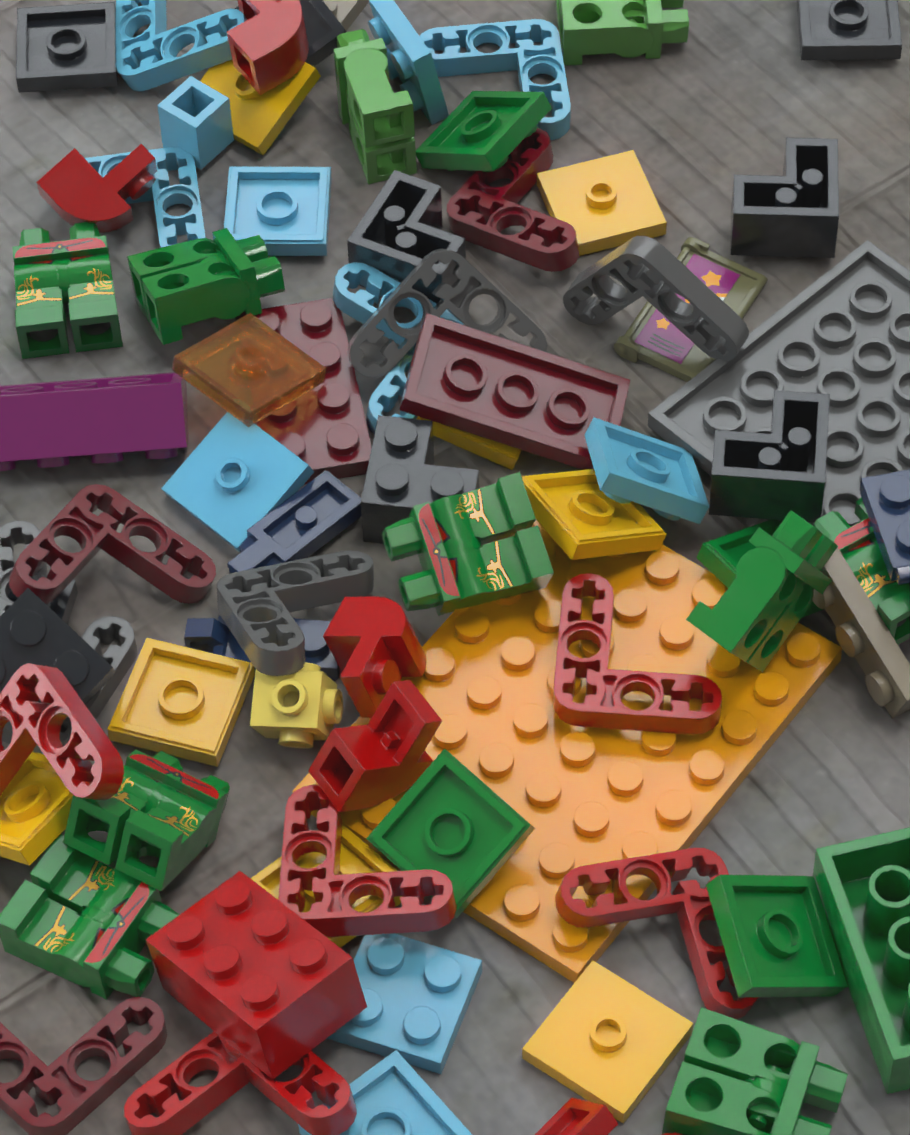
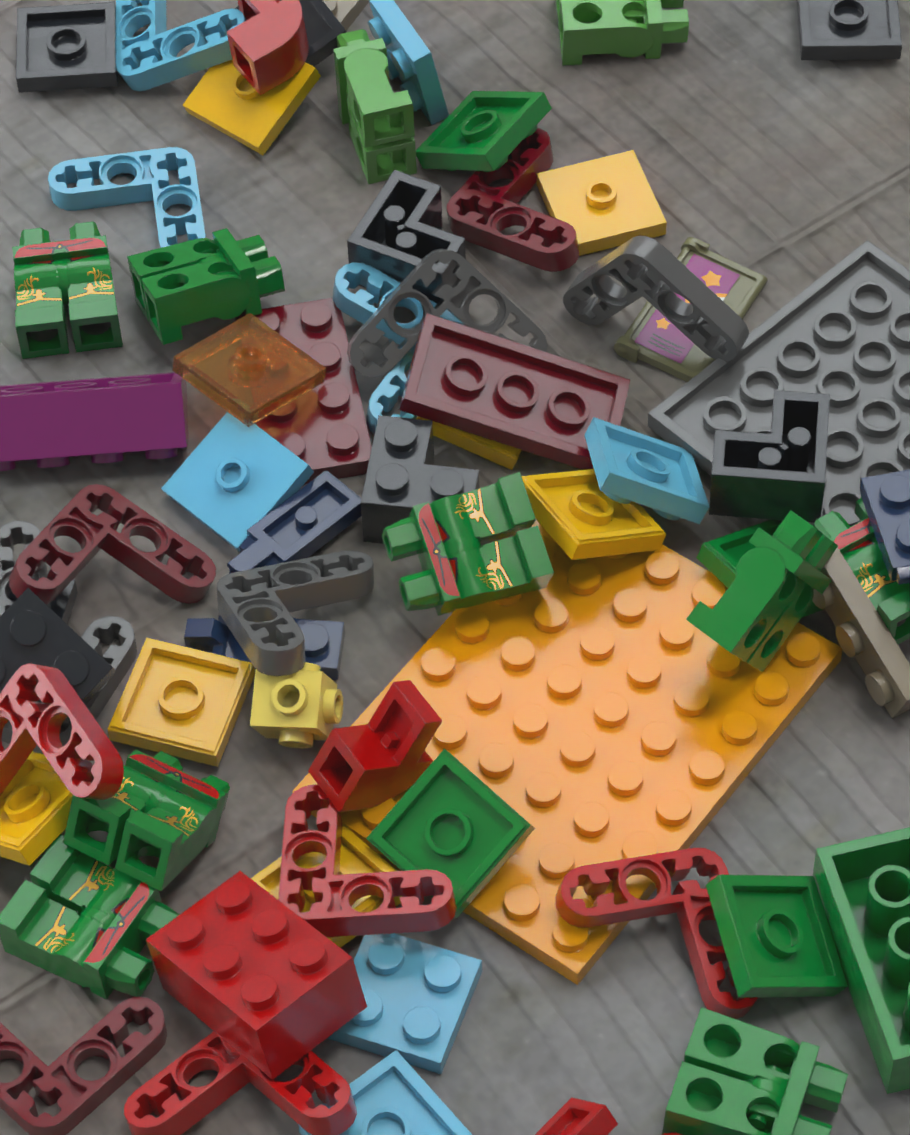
red brick [36,144,157,233] -> none
medium azure brick [157,76,234,170] -> none
medium azure plate [224,166,332,256] -> none
red brick [323,596,426,718] -> none
medium azure beam [420,19,571,140] -> none
yellow plate [522,960,694,1124] -> none
red beam [553,573,722,735] -> none
black brick [730,137,839,258] -> none

